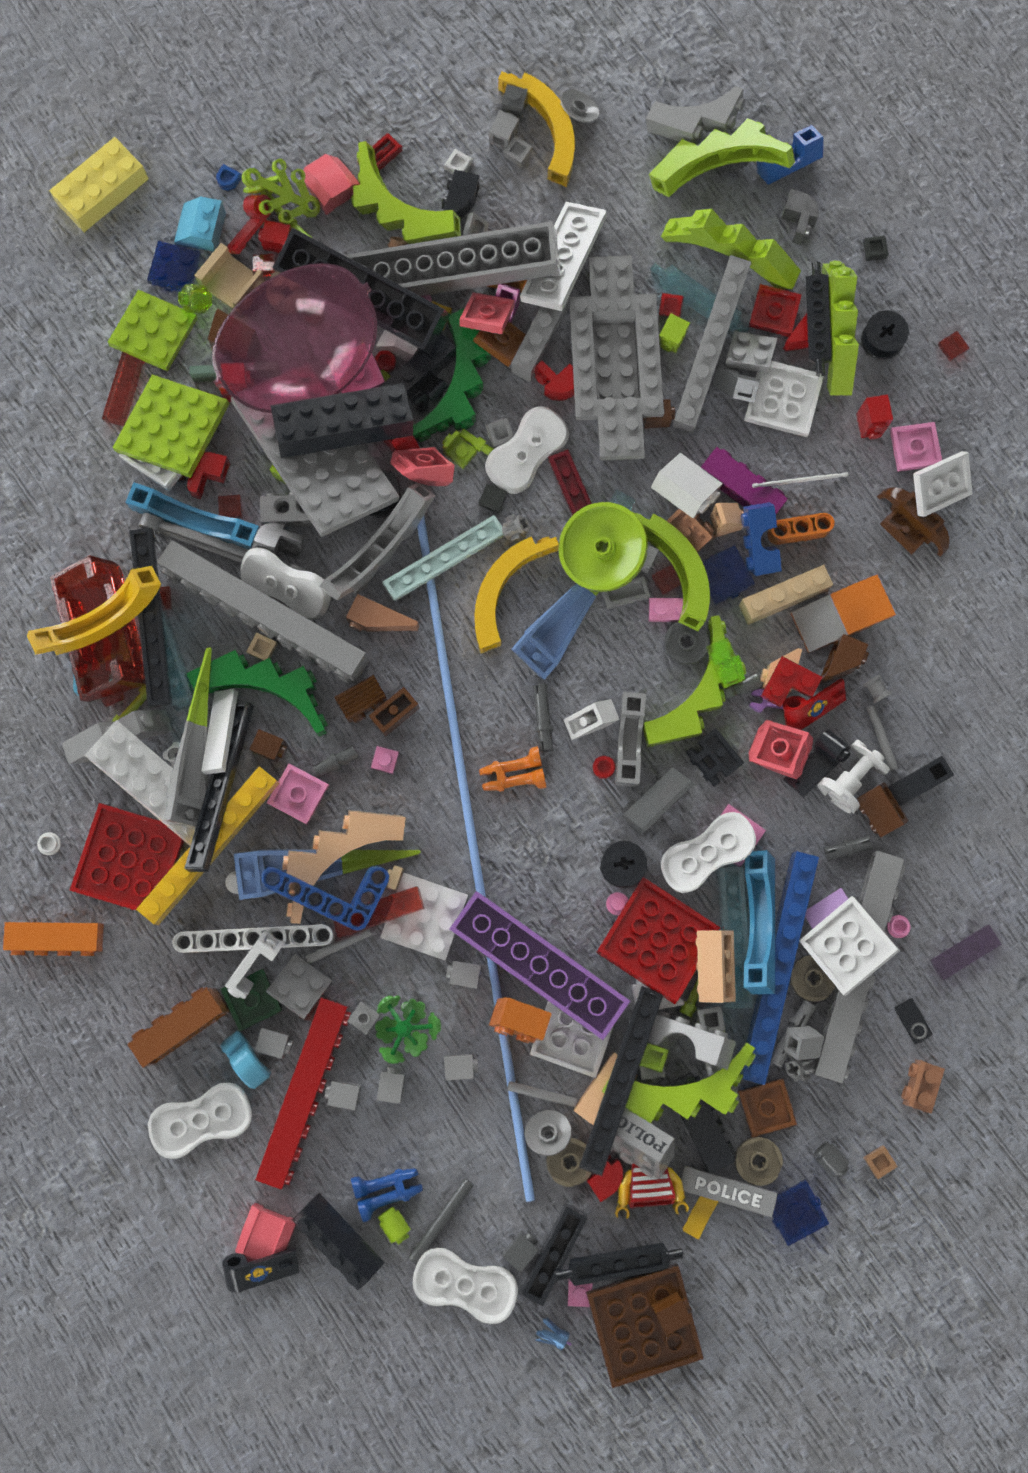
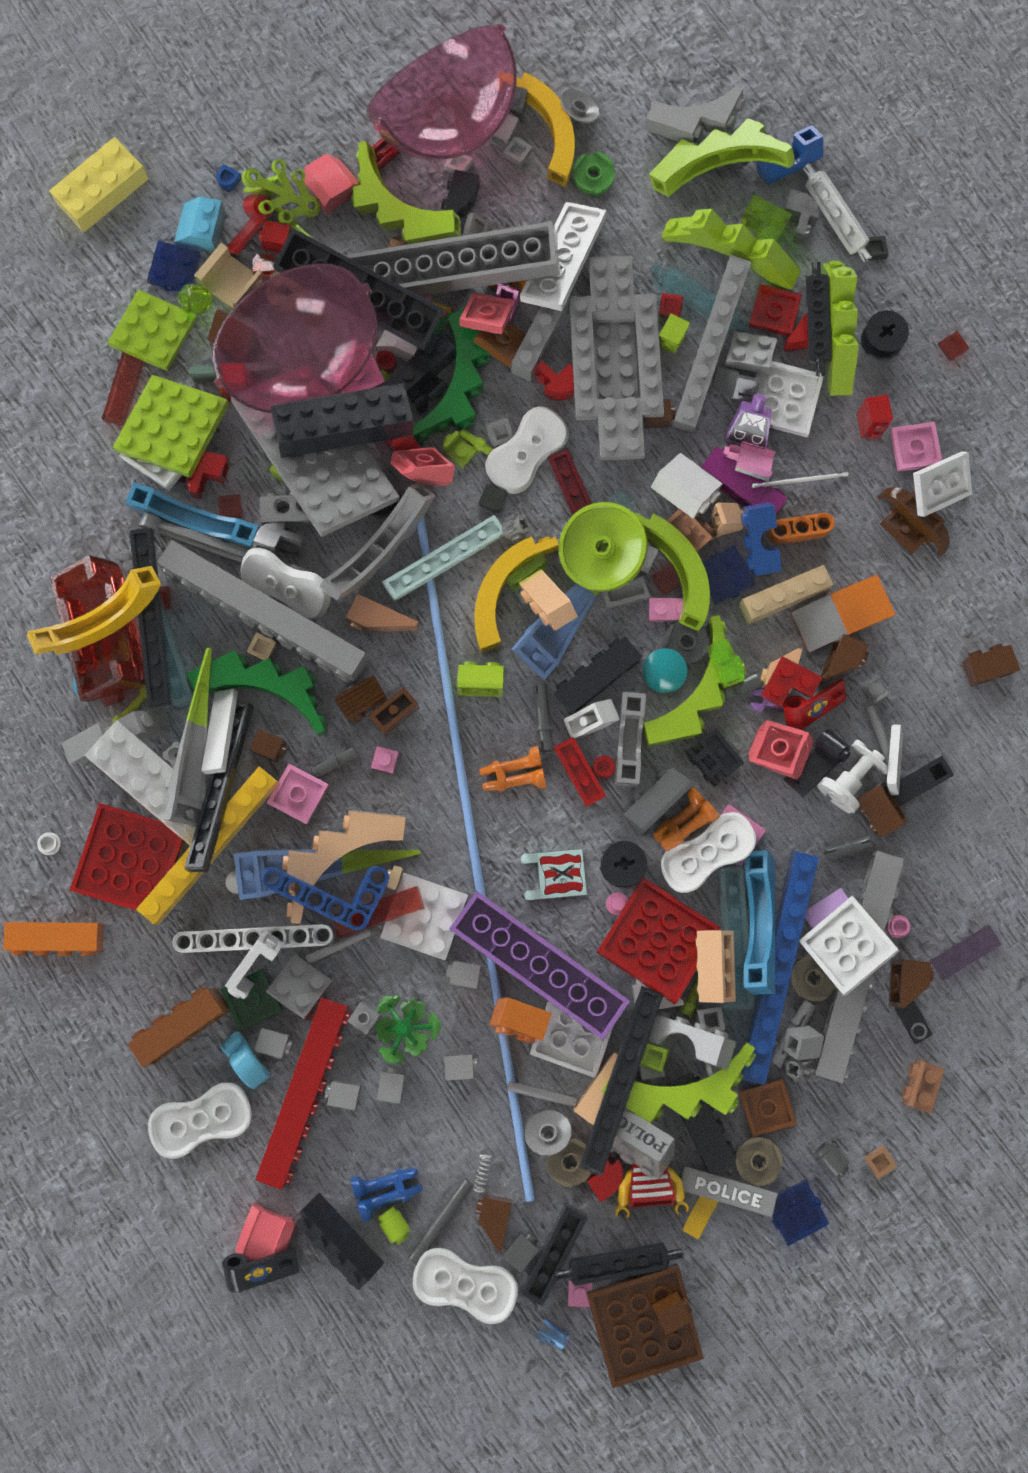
none -> clear pink windscreen [366,23,517,161]
none -> lime slope [457,661,504,697]
none -> white piece [474,1154,492,1193]
none -> reddish brown slope [475,1194,511,1252]
none -> clear neon green tile [506,554,547,592]
none -> light nougat brick [519,569,578,631]
none -> flag [521,849,587,901]
none -> red plate [554,737,606,807]
none -> black brick [555,636,642,715]
none -> bright green plate [573,152,615,197]
none -> teal dish [643,648,687,693]
none -> orange piece [653,787,720,851]
none -> bright pink piece [723,441,776,481]
none -> torso [726,394,772,451]
none -> clear neon green brick [741,194,792,243]
none -> white plate [803,163,871,263]
none -> white tile [887,725,903,795]
none -> reddish brown slope [888,960,934,1008]
none -> reddish brown brick [962,643,1020,687]

